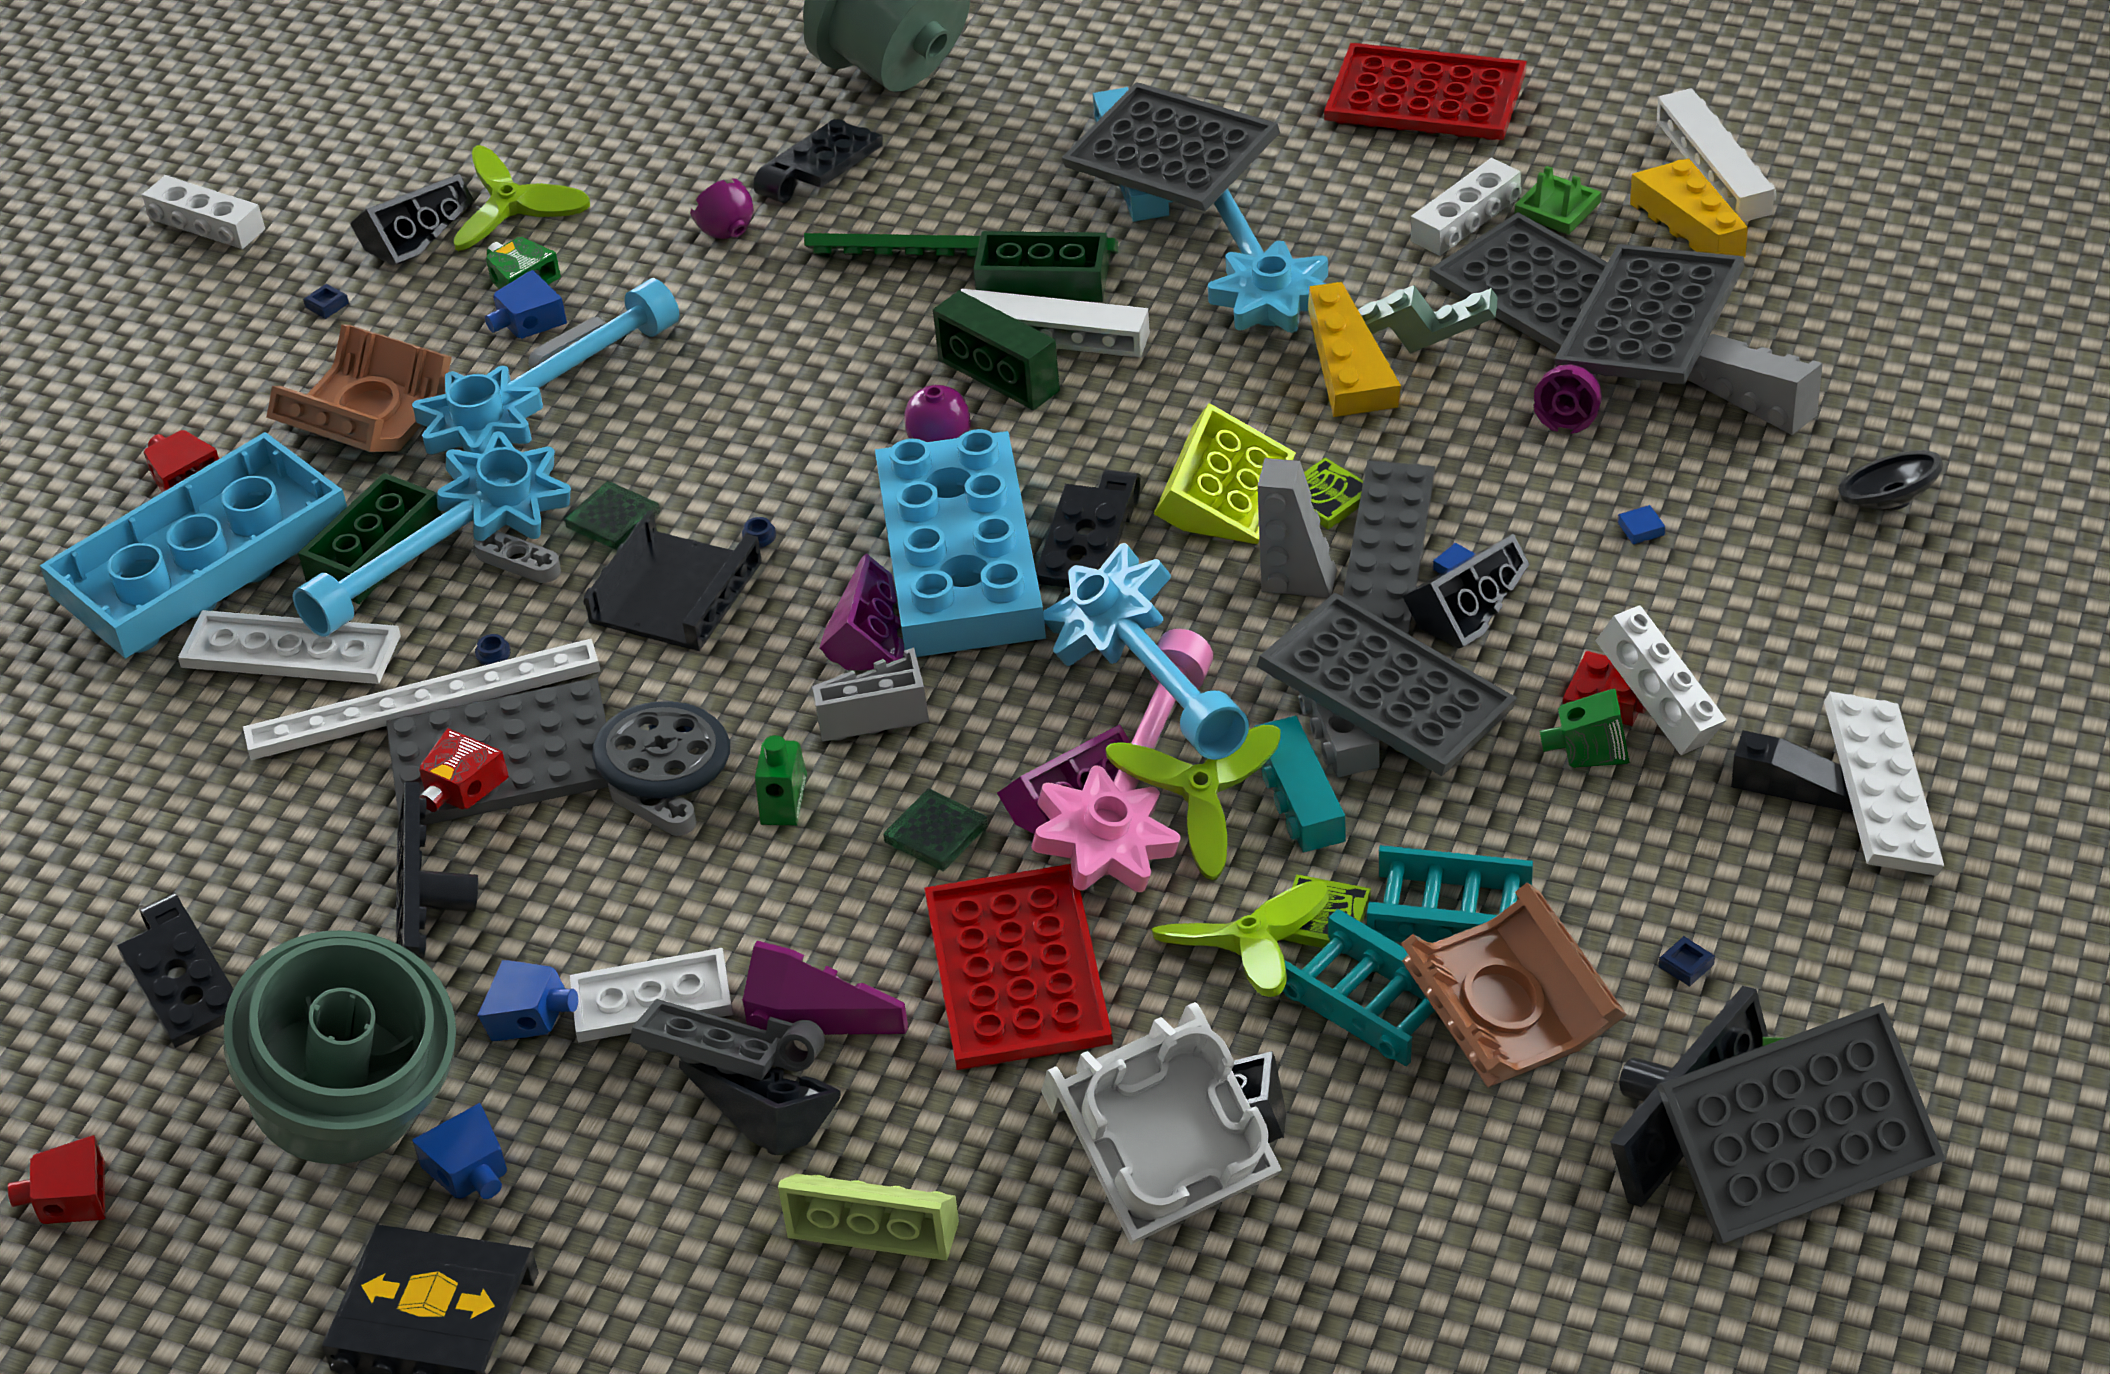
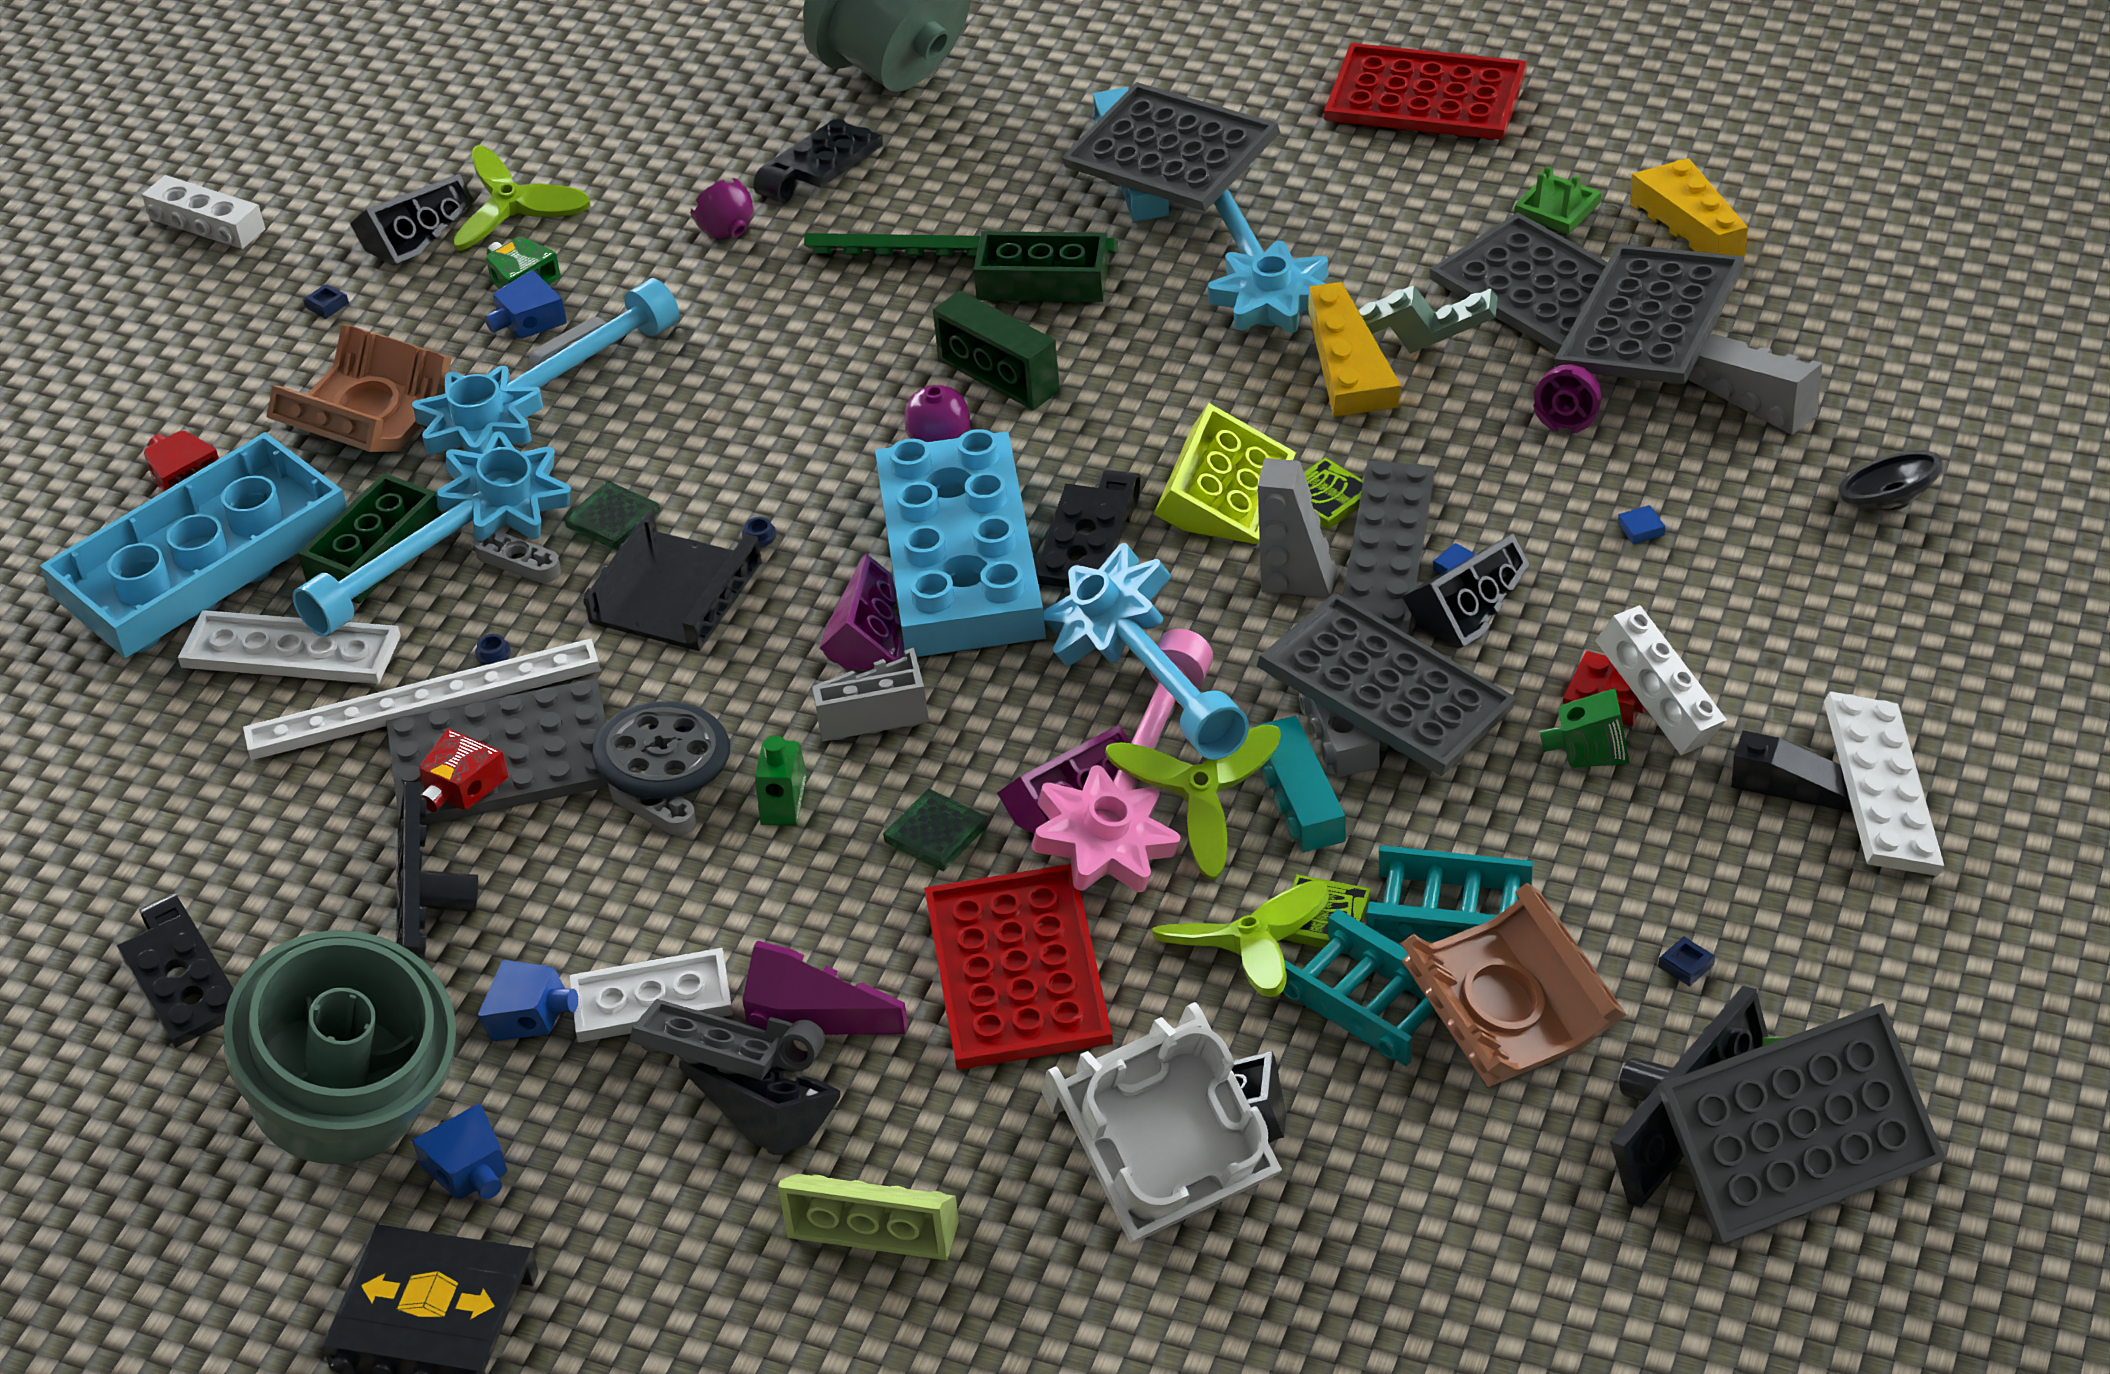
red torso [8,1135,106,1224] -> none
white brick [961,289,1150,358] -> none
white brick [1411,158,1521,256] -> none
white brick [1657,88,1777,222] -> none

